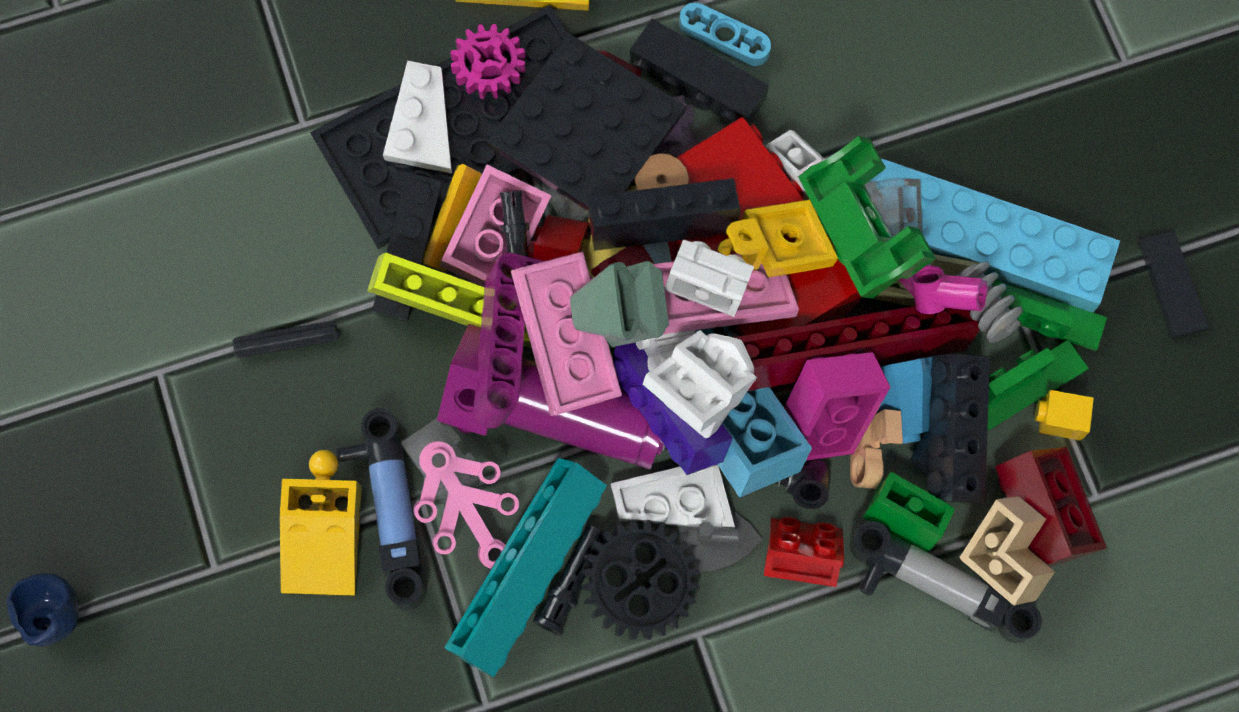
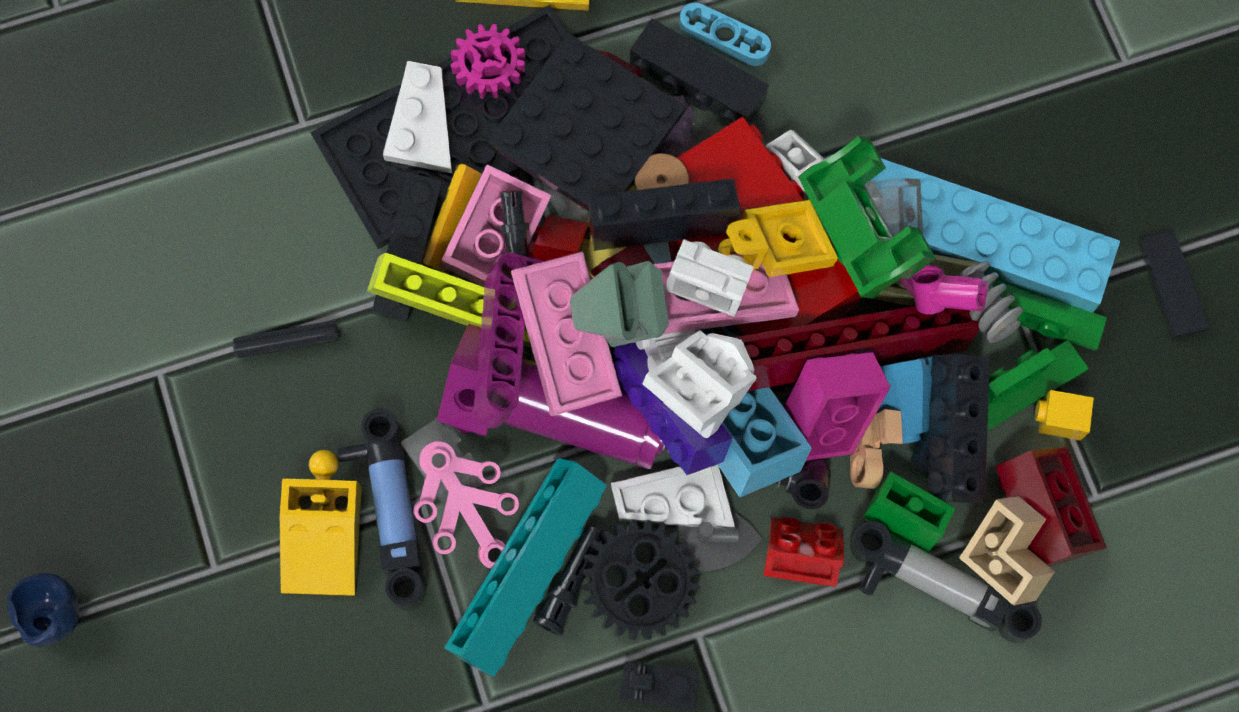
none -> black hinge [620,661,699,710]

